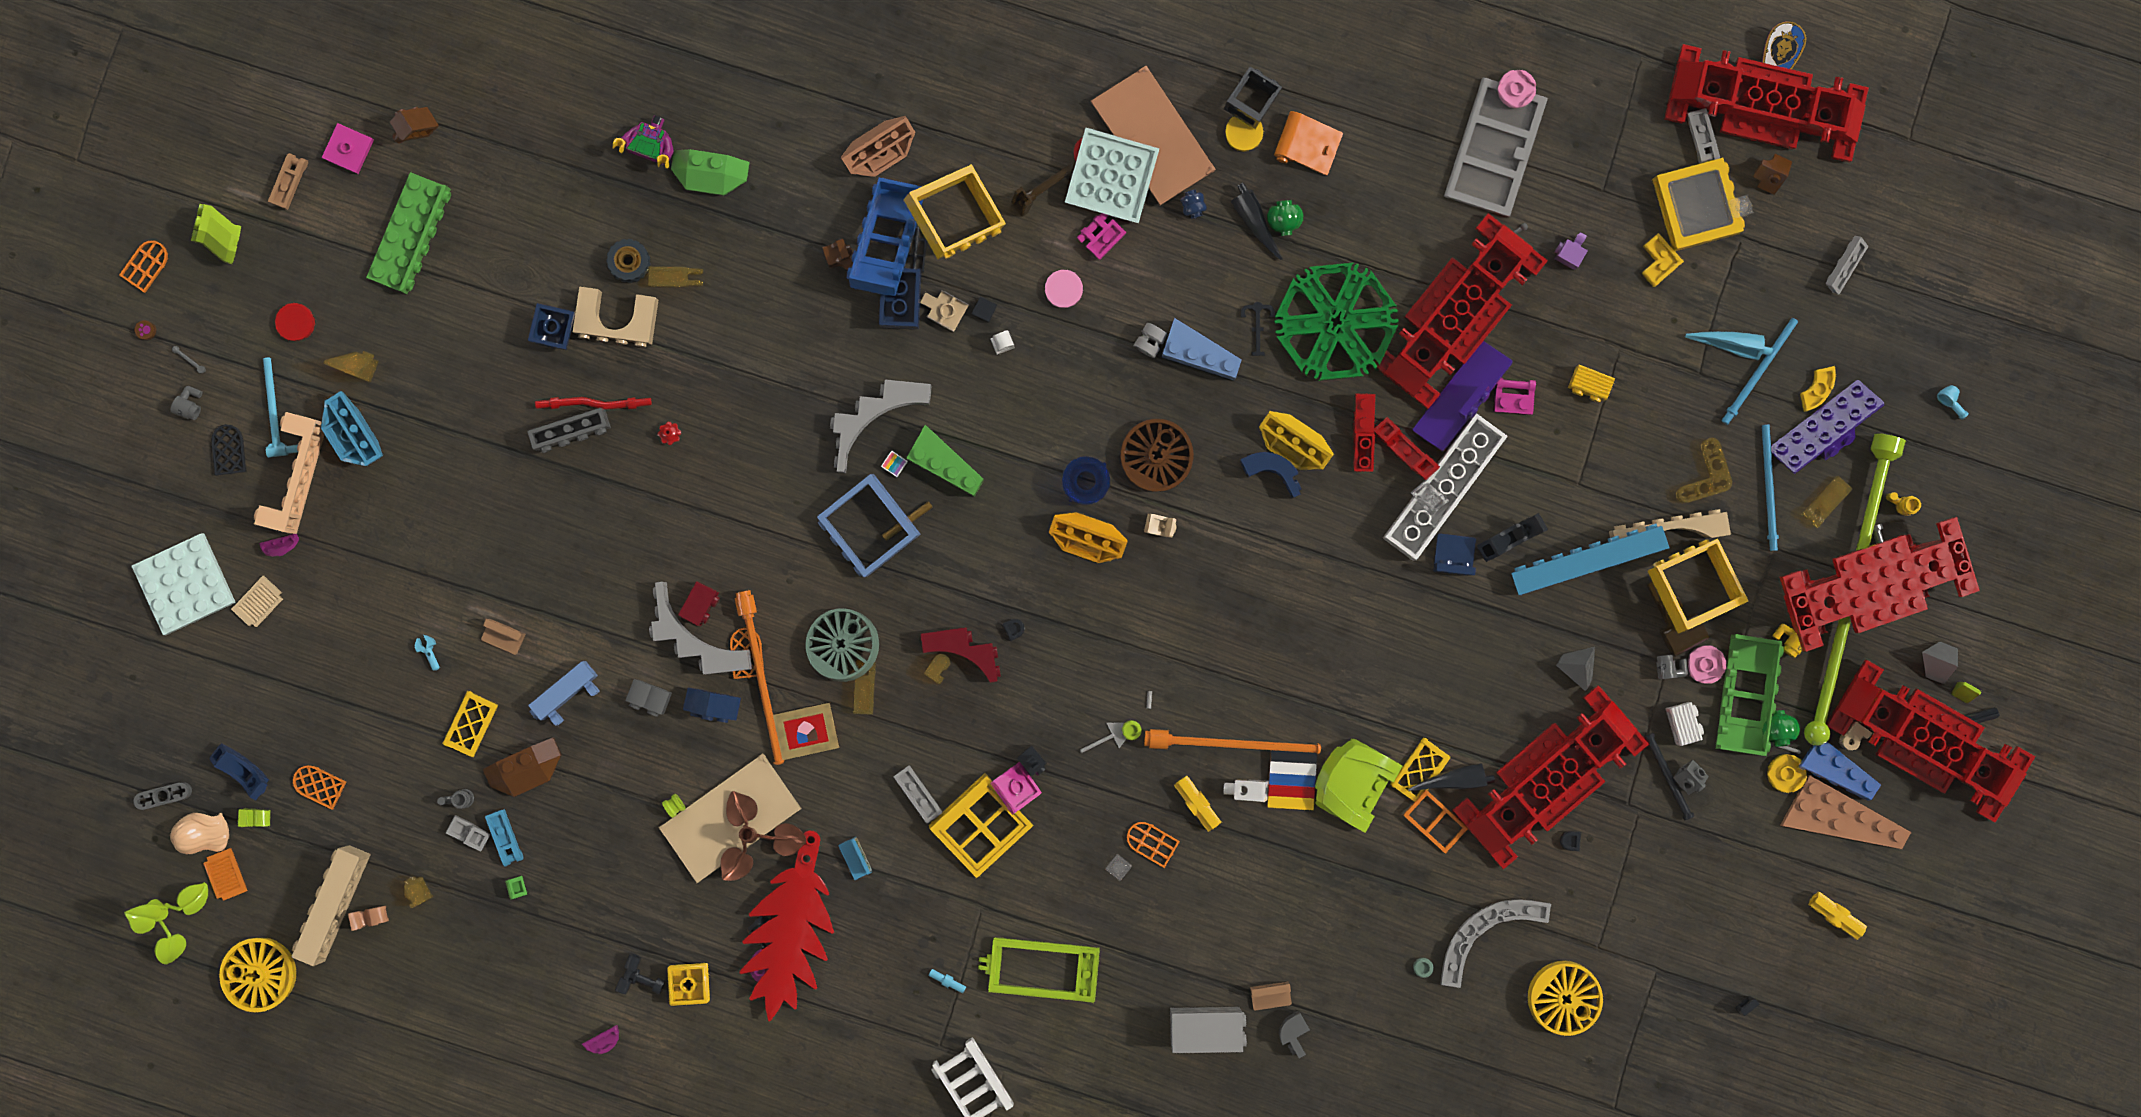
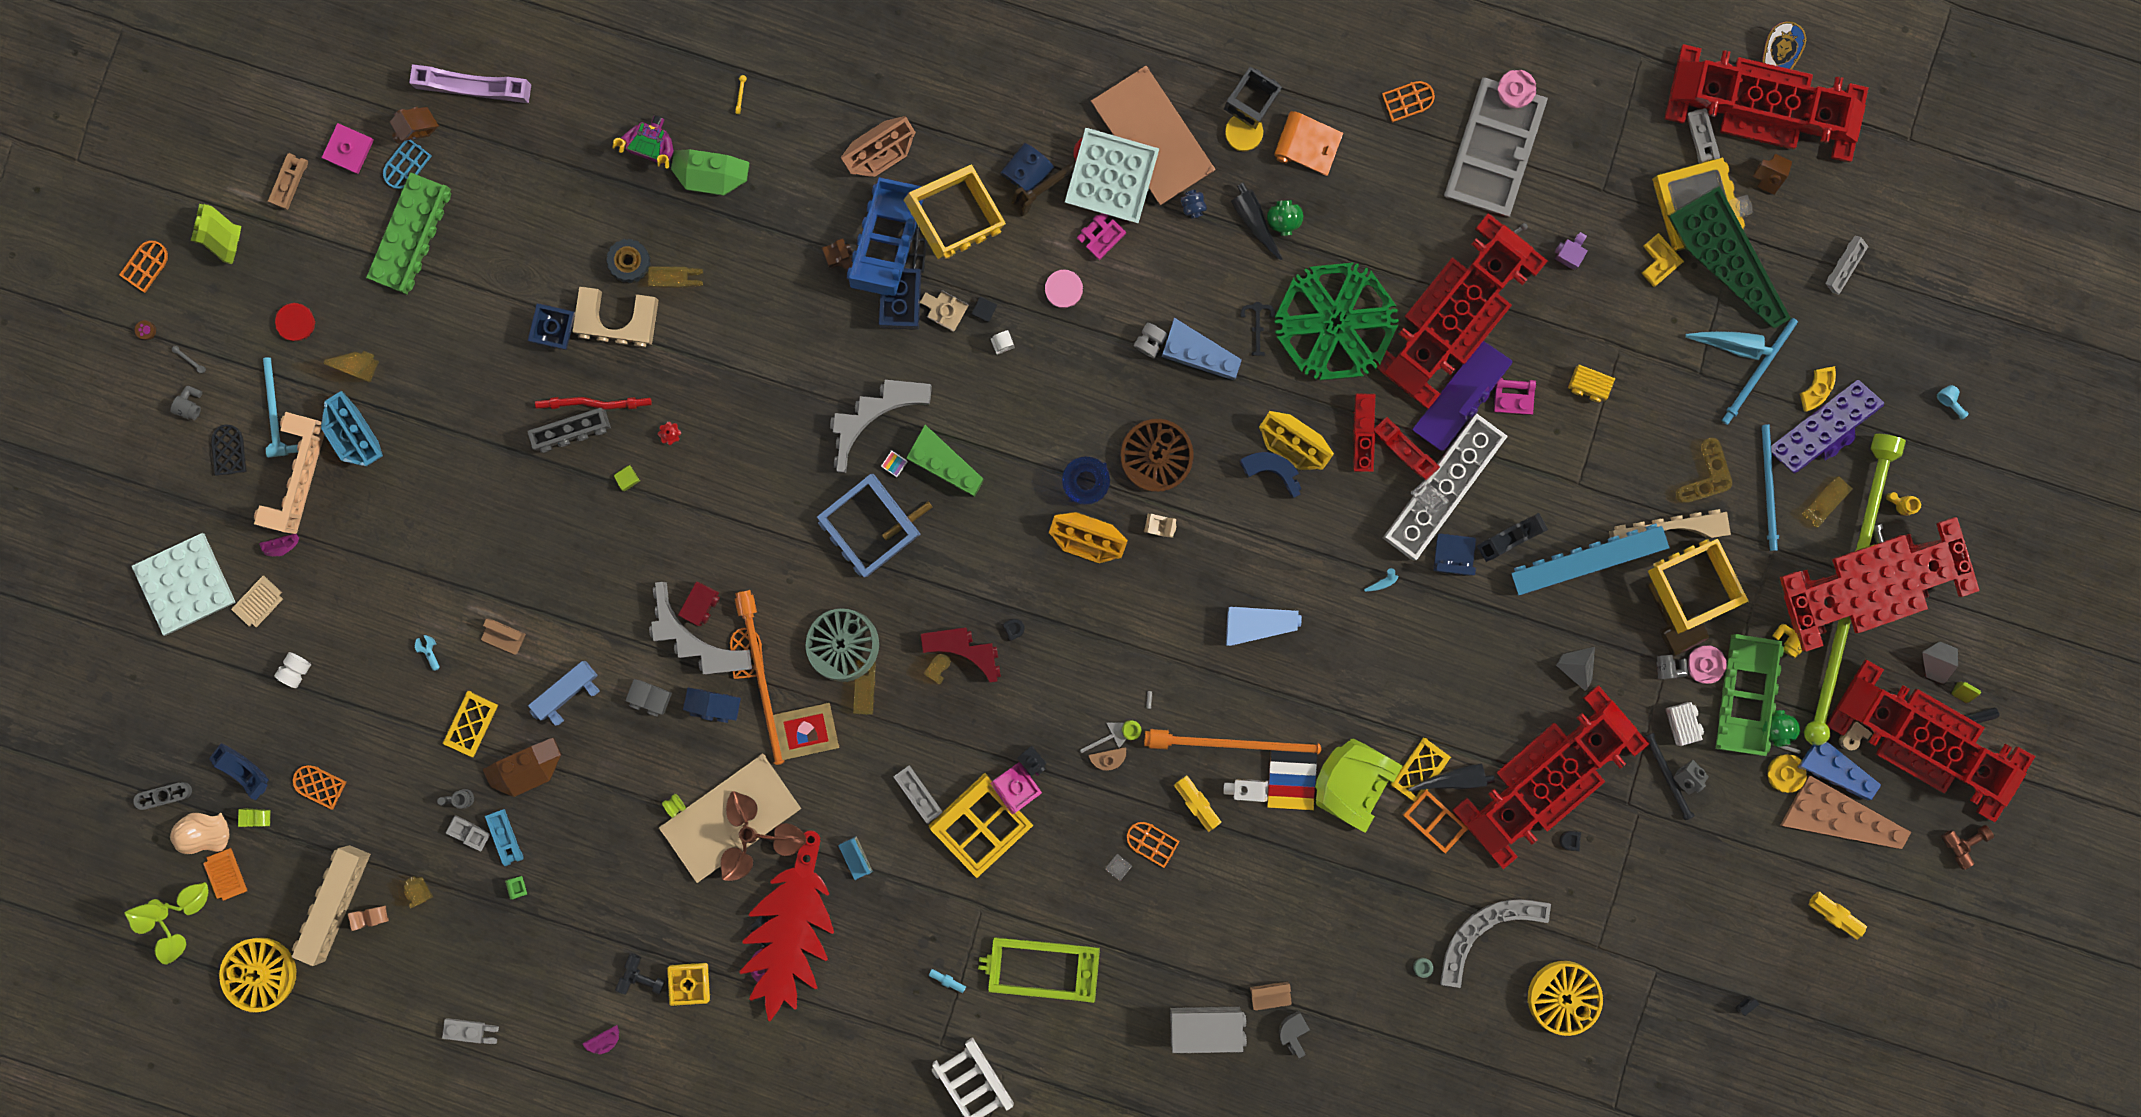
none -> white wheel [274,652,311,688]
none -> dark azure window [383,140,432,189]
none -> lavender arch [410,64,531,103]
none -> light grey hinge [442,1018,499,1044]
none -> lime slope [614,465,640,491]
none -> yellow hinge [736,75,747,114]
none -> dark blue brick [1000,143,1054,192]
none -> medium nougat plate [1089,747,1126,770]
none -> light blue slope [1226,607,1301,646]
none -> medium azure bar [1364,568,1399,592]
none -> orange window [1382,81,1435,123]
none -> dark green wing [1667,186,1791,328]
none -> copper bar [1941,825,1994,870]

